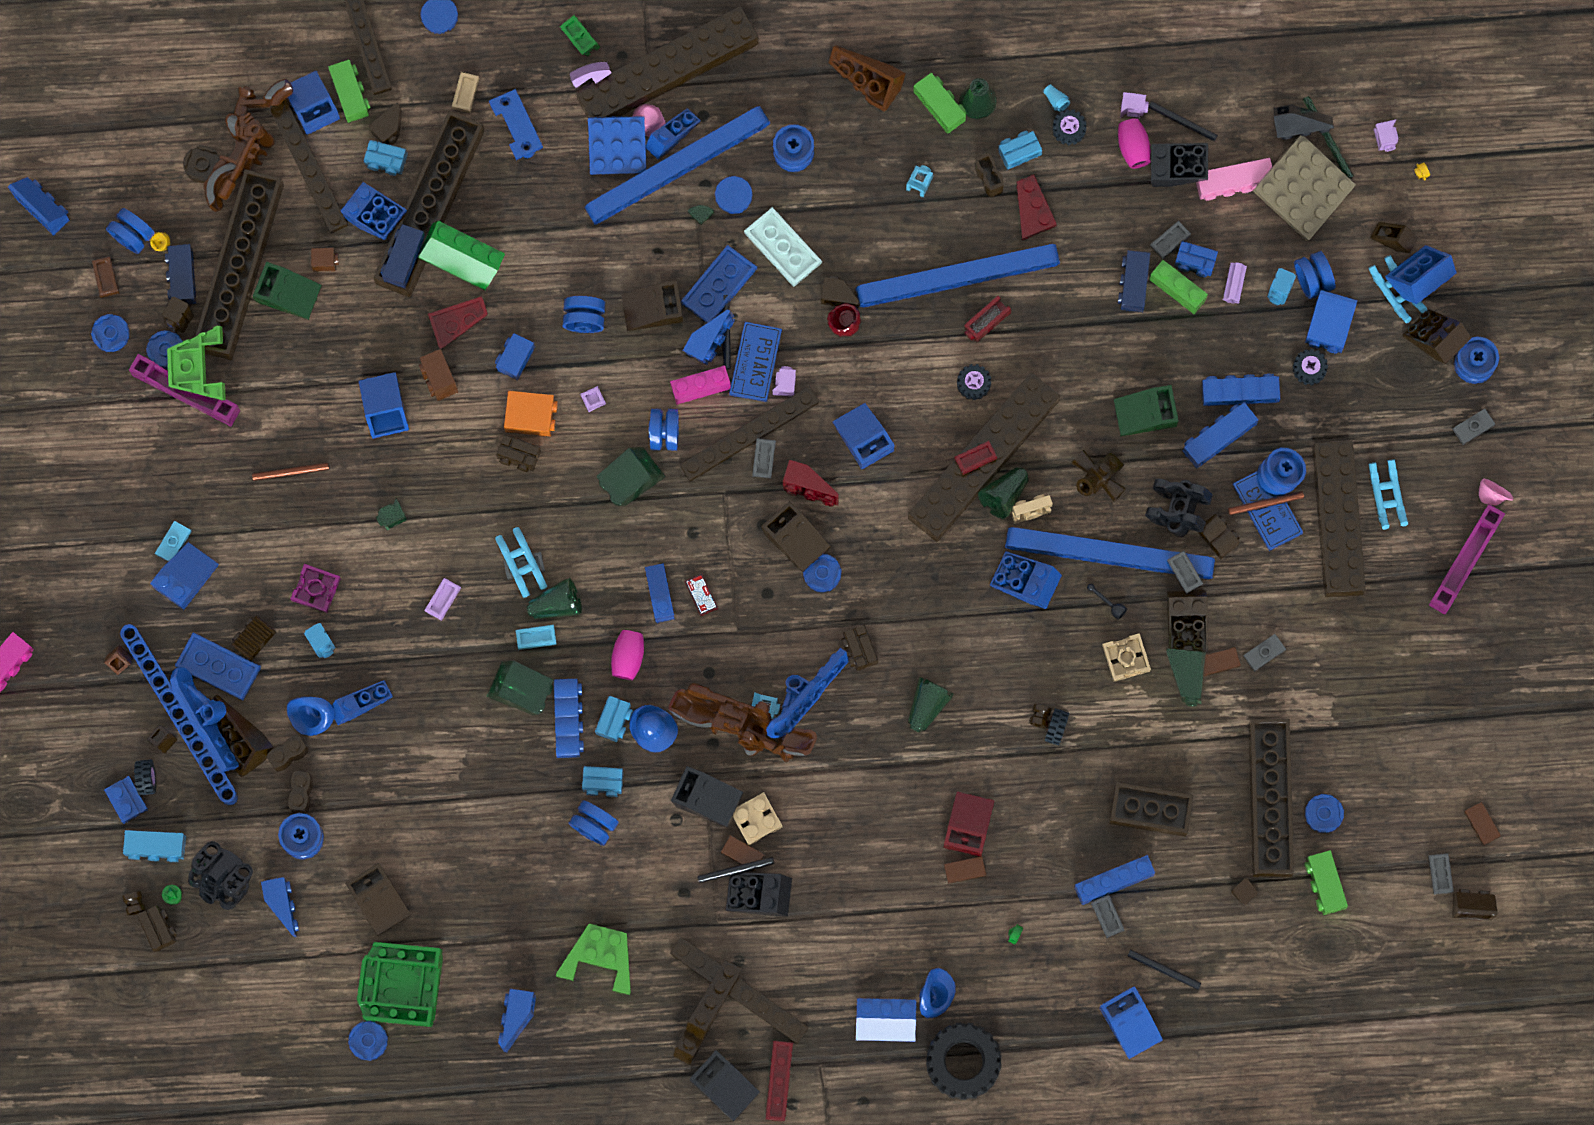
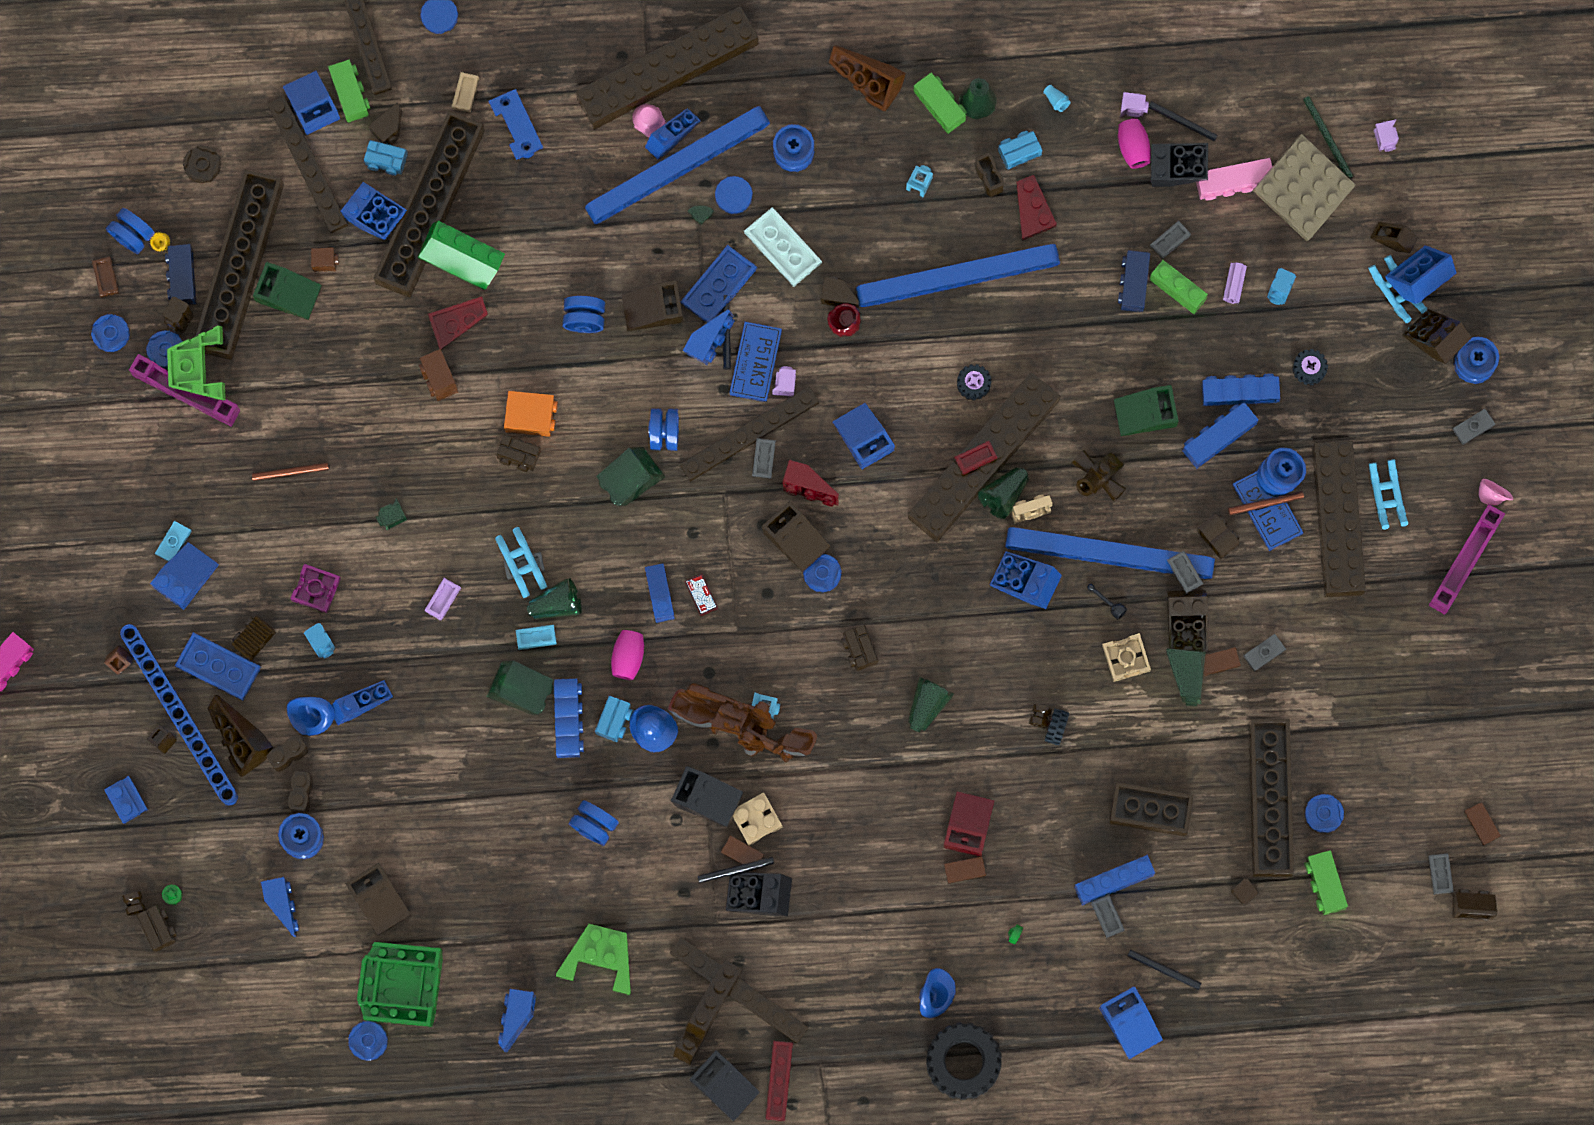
blue slope [8,177,70,236] -> none
dark azure brick [123,830,186,862] -> none
black wheel [134,759,156,795] -> none
blue piece [170,667,239,772] -> none
black piece [188,841,253,910] -> none
reddish brown piece [203,79,293,212] -> none
blue slope [359,372,409,439] -> none
dark blue brick [381,224,425,288] -> none
blue brick [495,333,535,380] -> none
green hinge [560,15,601,57] -> none
lavender slope [570,62,611,87] -> none
lavender tile [580,386,606,412] -> none
dark azure brick [582,766,623,797] -> none
blue plate [588,116,647,174] -> none
dark pink brick [670,366,731,405] -> none
blue piece [766,648,848,738] -> none
slope [856,998,916,1042] -> none
dark red window [964,295,1011,343] -> none
black wheel [1053,109,1086,145] -> none
black piece [1145,478,1213,537] -> none
blue brick [1175,241,1218,277] -> none
black slope [1273,104,1334,140] -> none
blue wheel [1294,251,1336,299] -> none
blue slope [1305,290,1358,354] -> none
yellow plate [1414,162,1430,180] -> none

